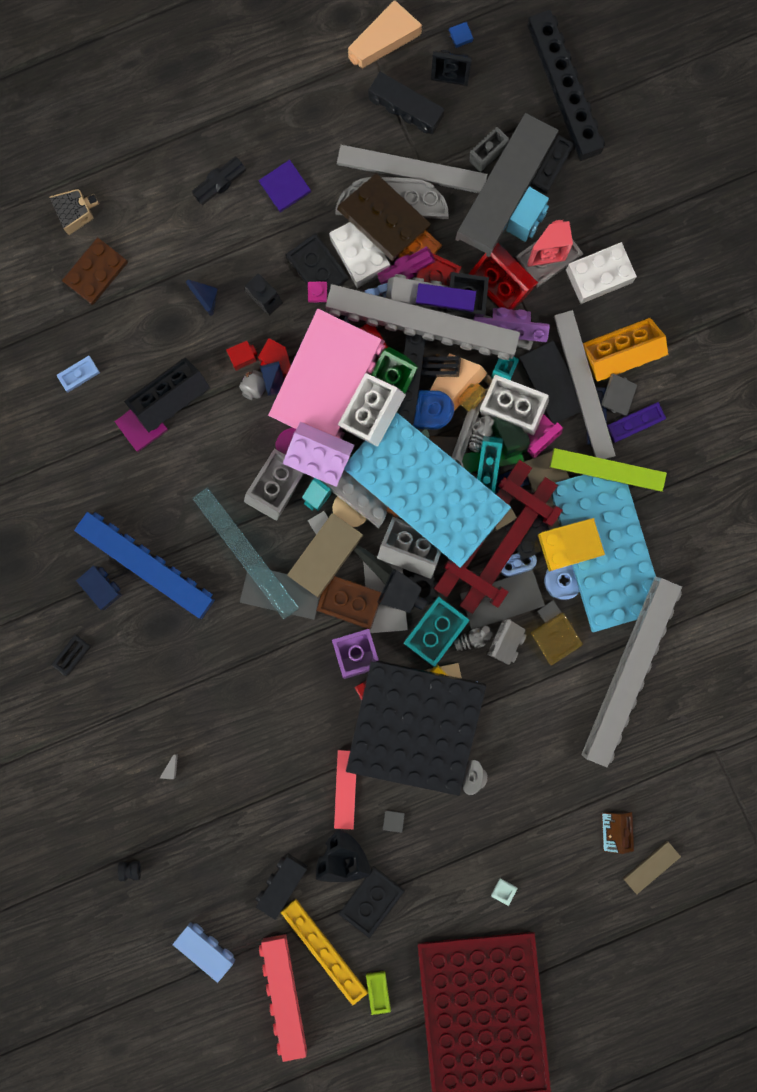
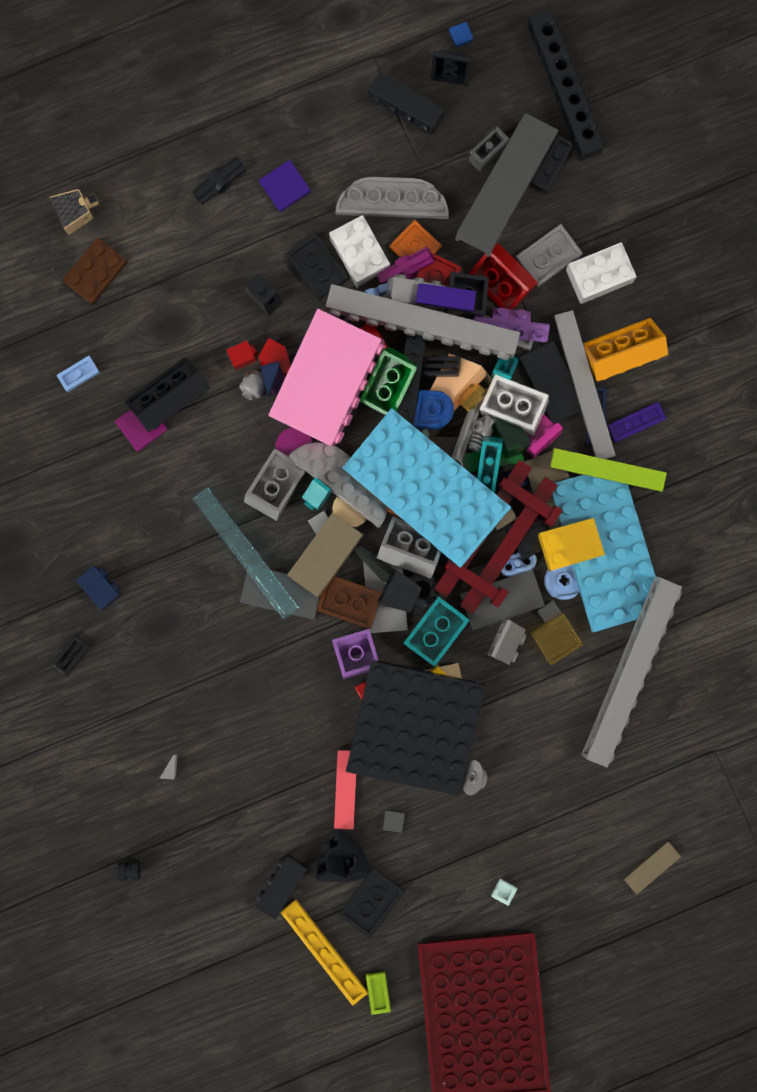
blue brick [74,512,215,619] -> none
light blue brick [173,922,235,983] -> none
dark blue slope [186,280,218,316] -> none
coral brick [259,934,307,1062] -> none
lavender brick [283,422,354,487] -> none
dark pink plate [308,282,327,302] -> none
light grey tile [337,145,488,193] -> none
dark brown plate [337,173,431,261] -> none
white brick [338,373,405,447] -> none
light nougat slope [348,0,422,68] -> none
light grey piece [454,626,492,651] -> none
medium azure brick [506,187,549,242] -> none
coral slope [527,220,573,267] -> none
dark grey piece [601,374,637,416] -> none
reddish brown panel [602,811,634,854] -> none

